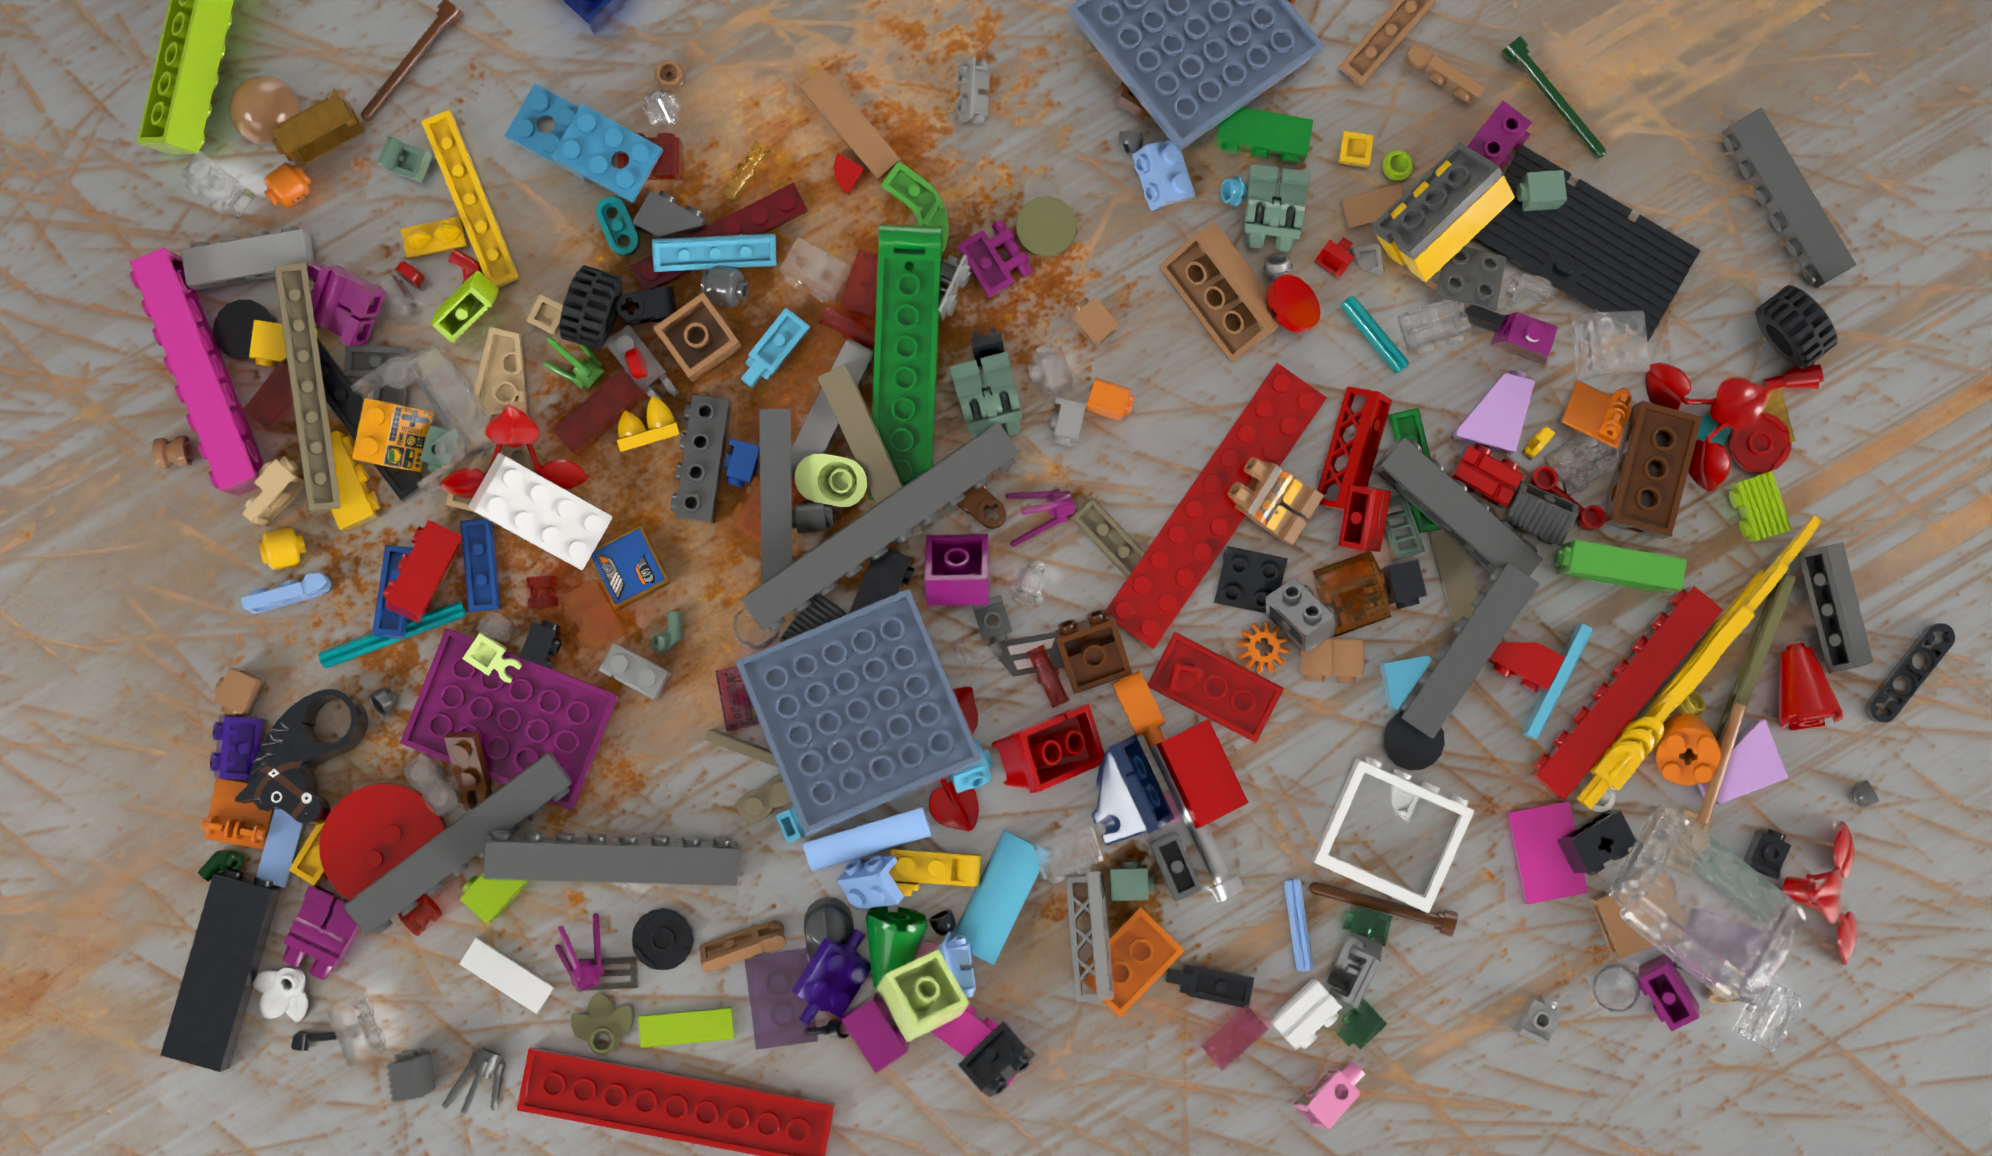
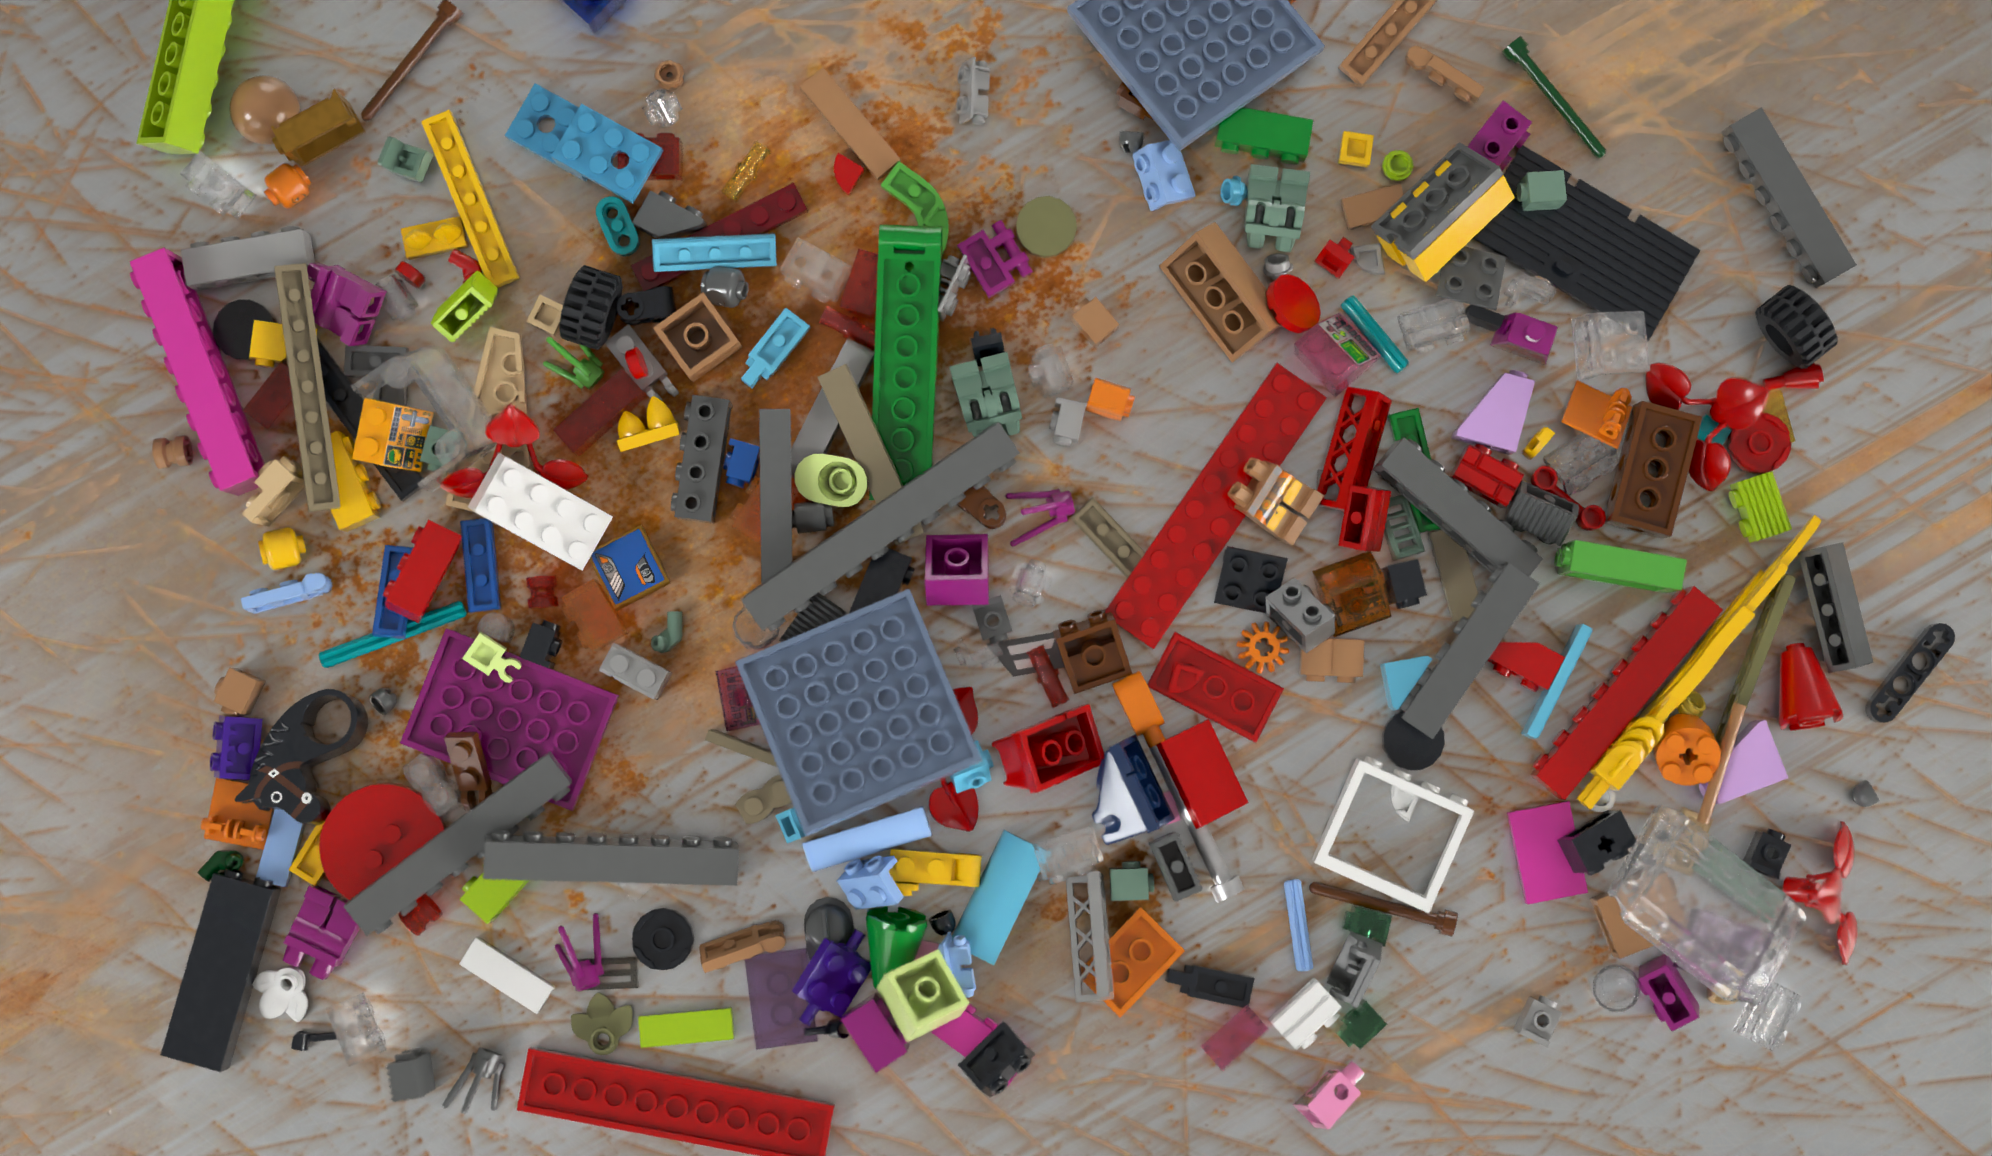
none -> clear pink slope [1294,313,1381,397]

